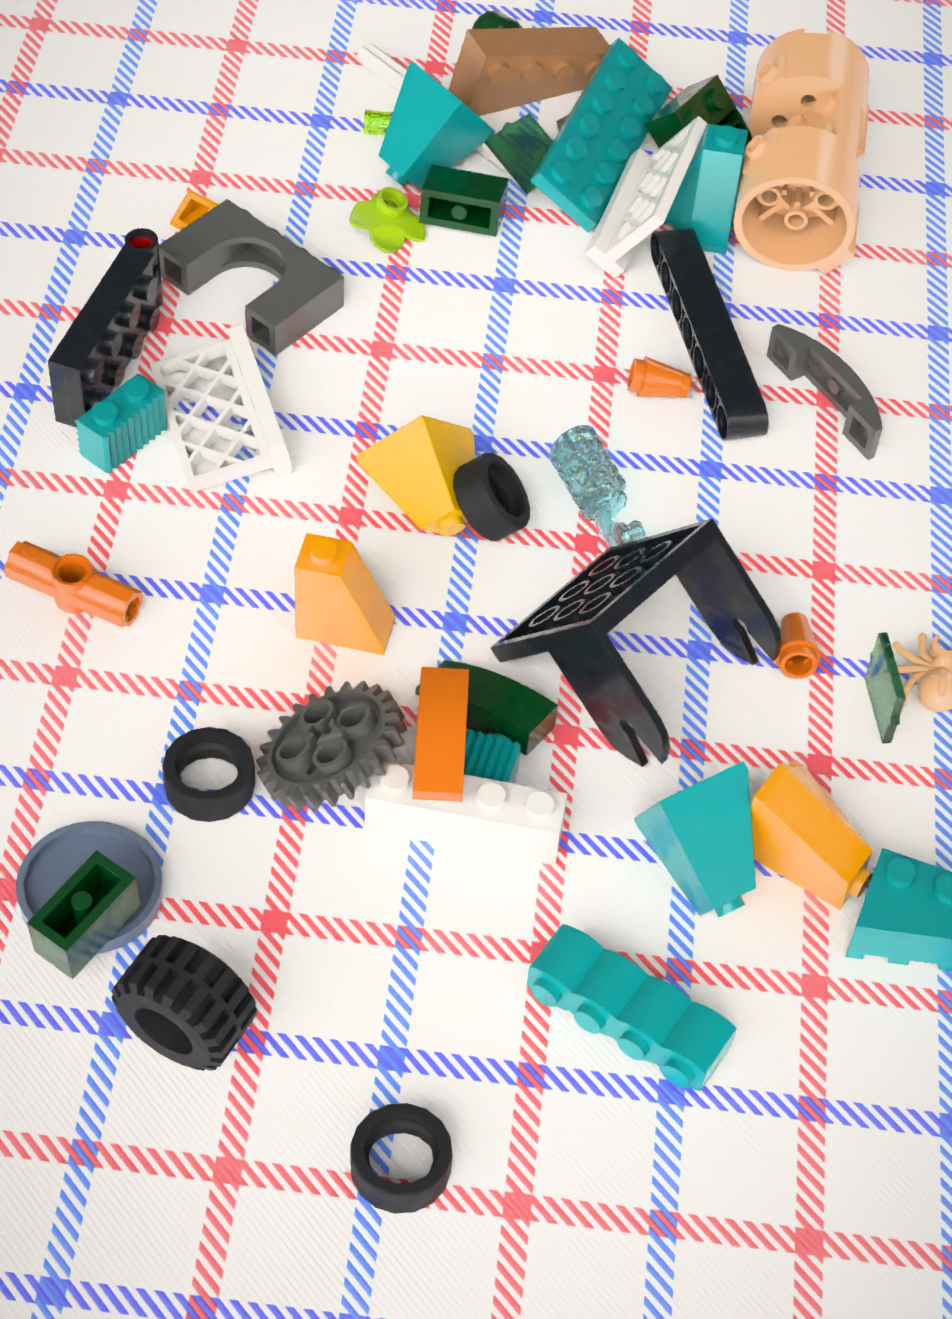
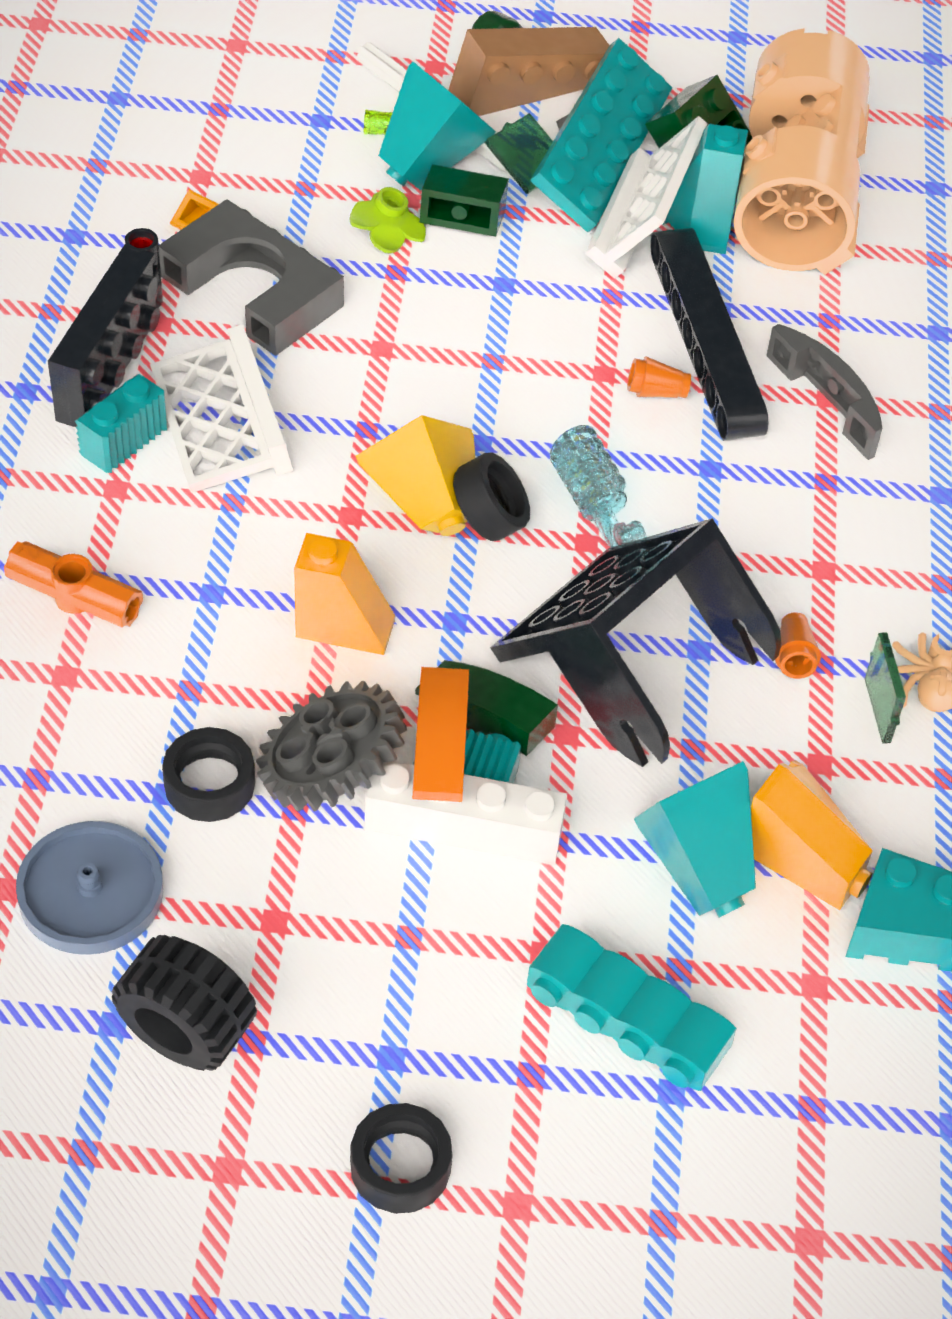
dark green brick [27,850,141,980] -> none

